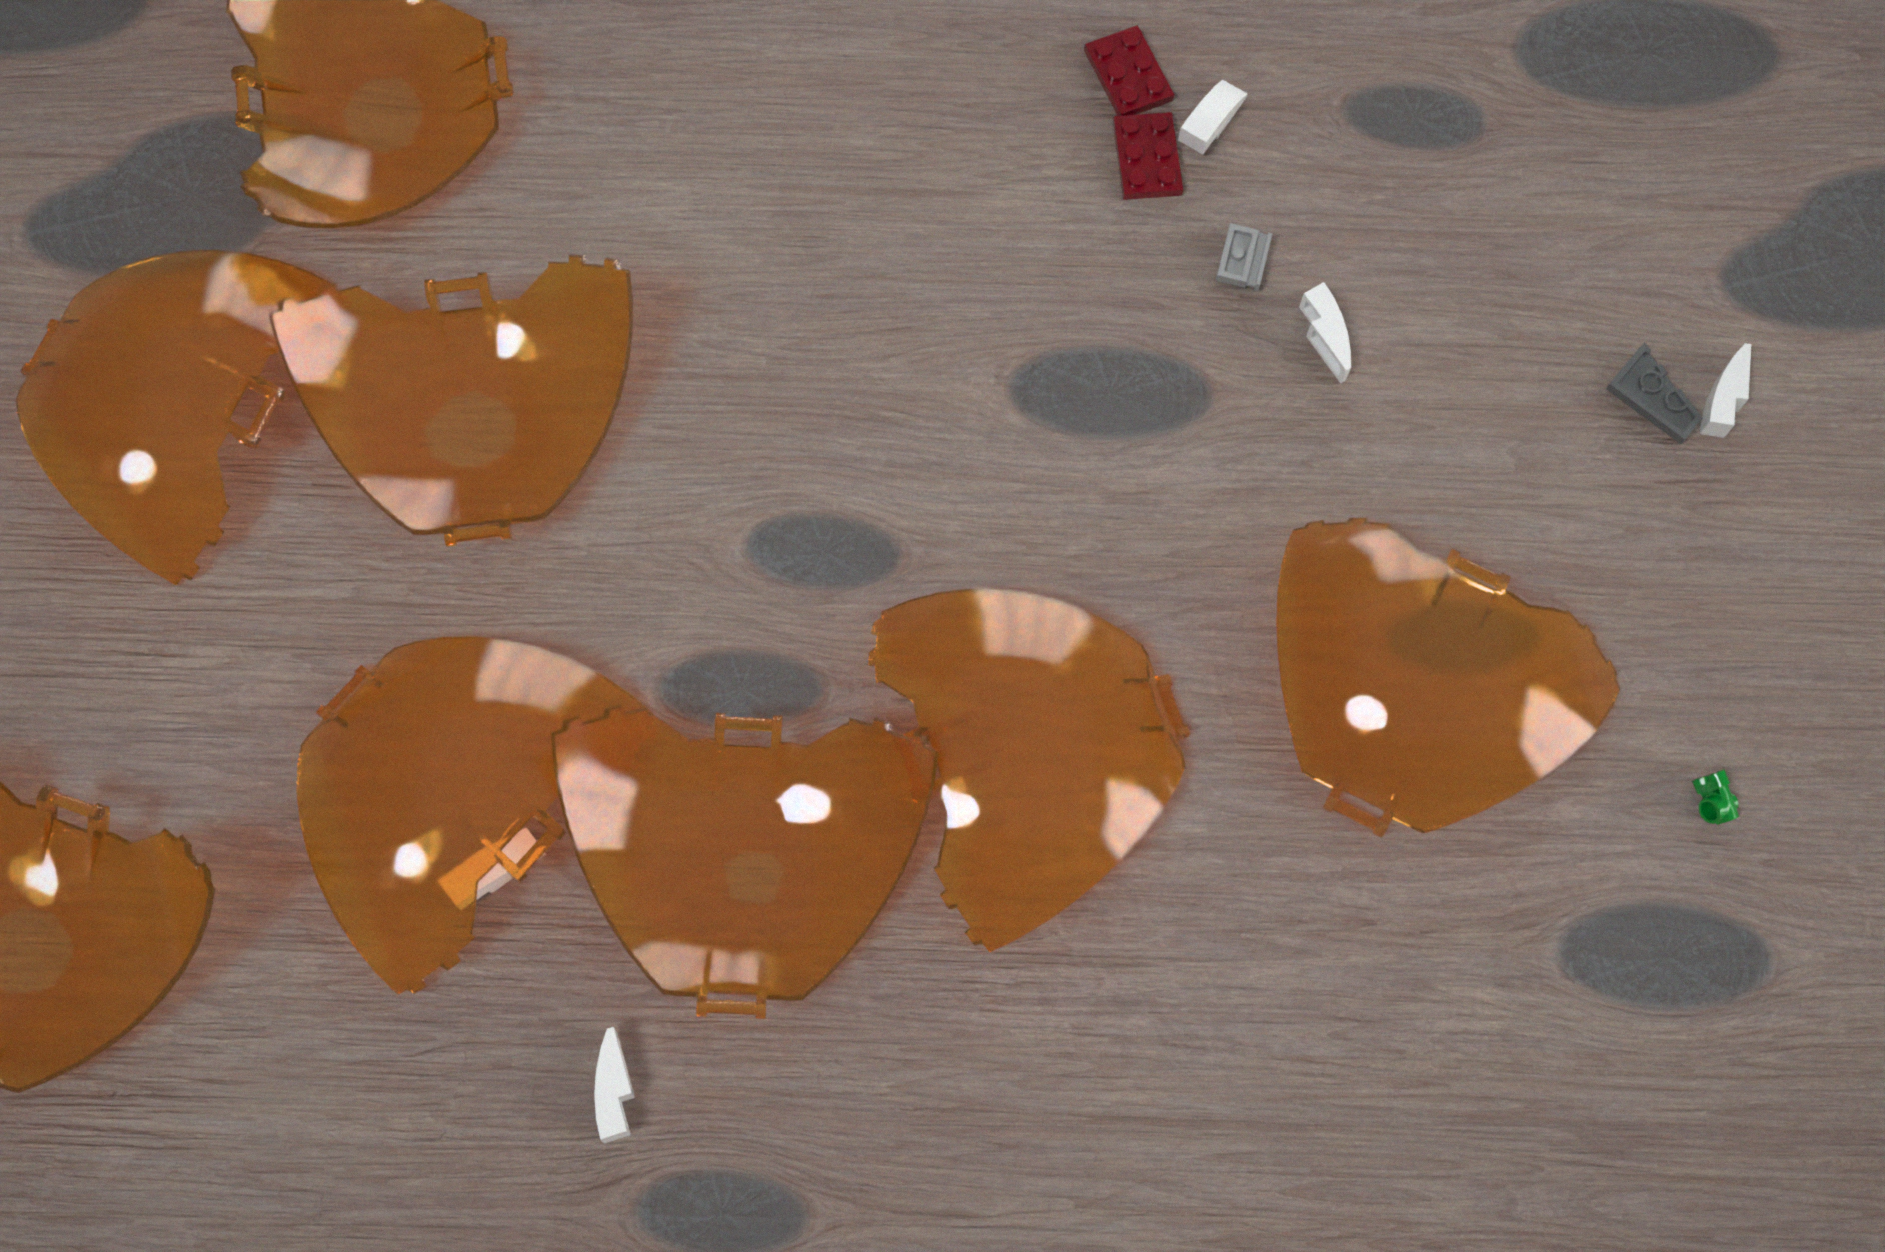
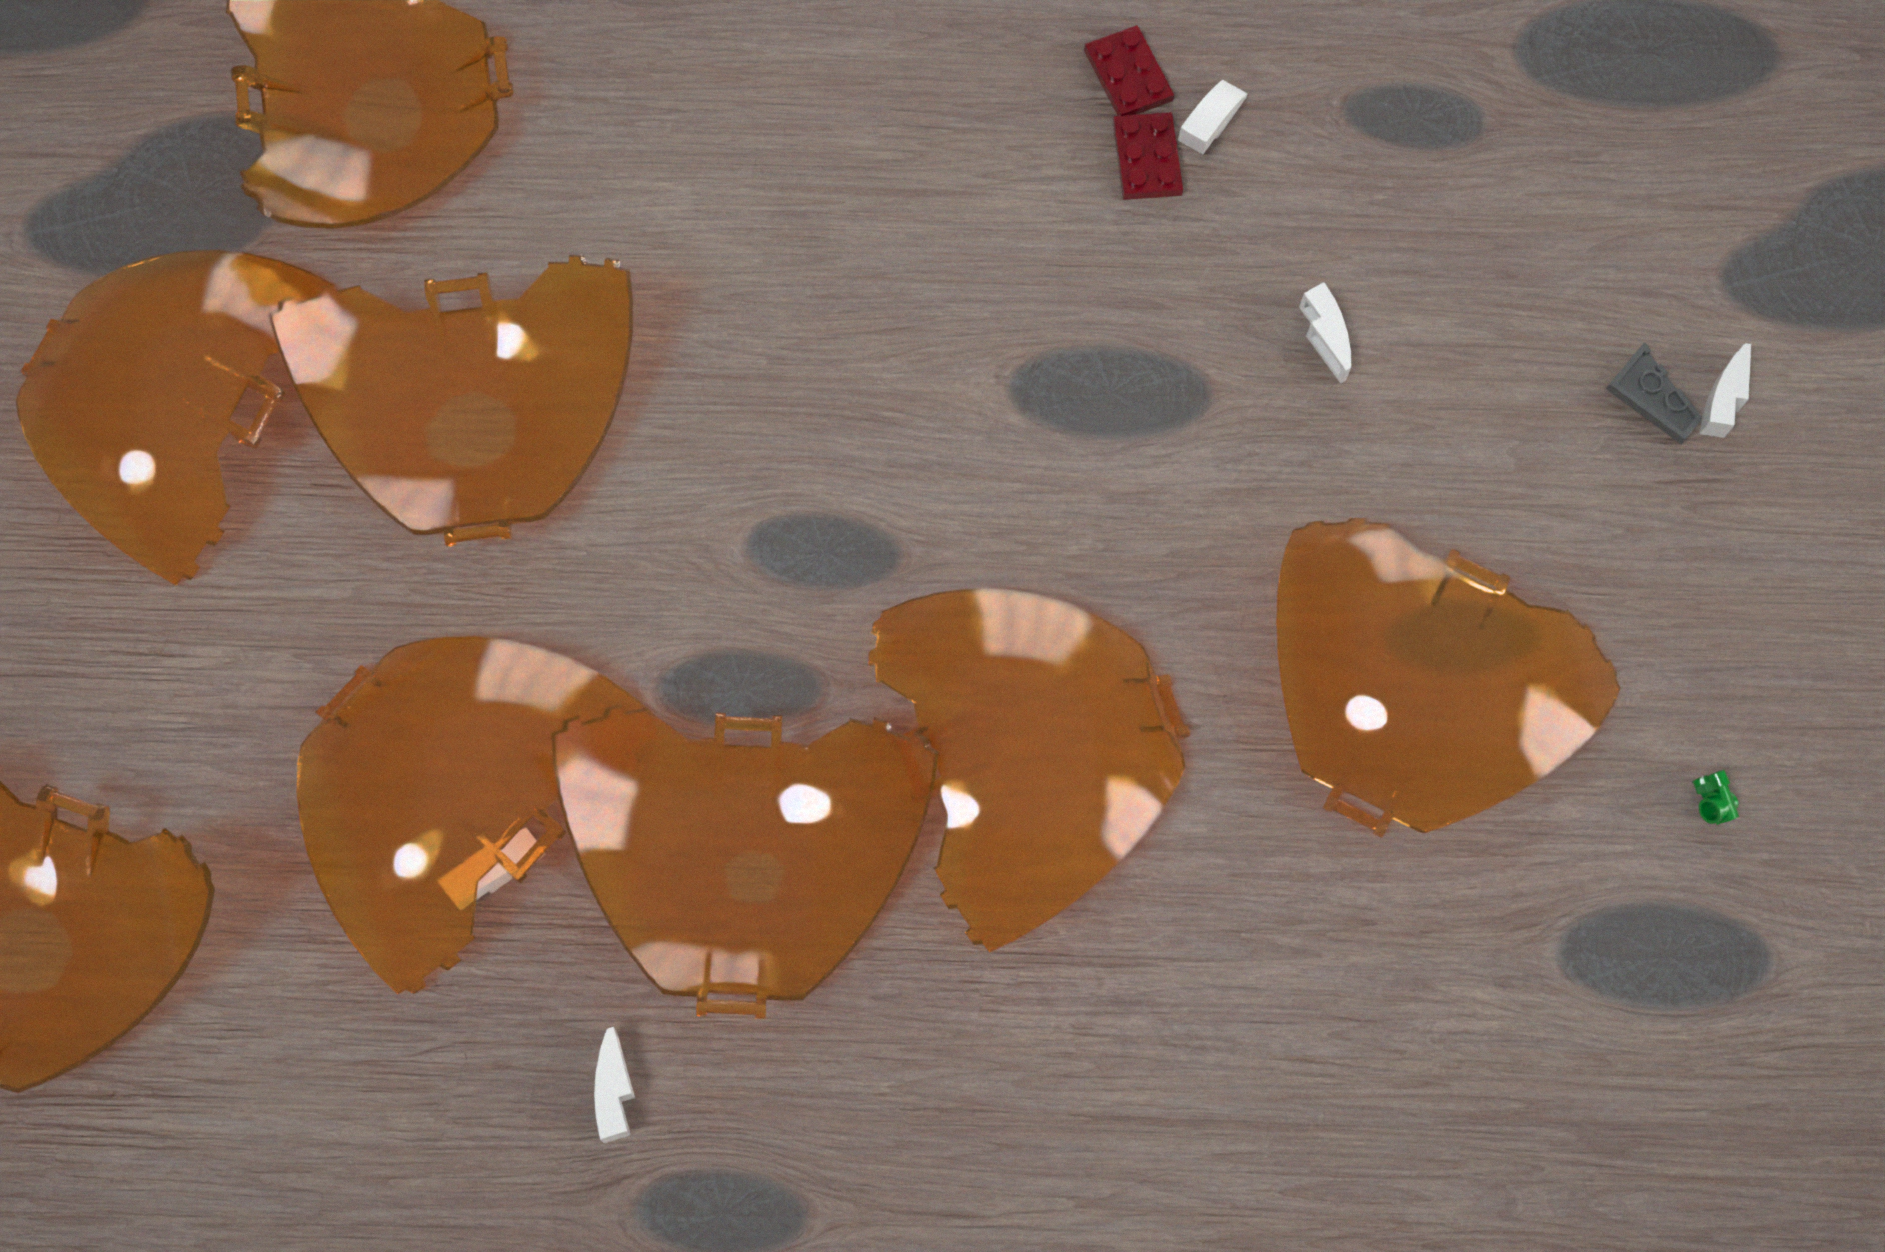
light grey plate [1216,223,1273,291] -> none

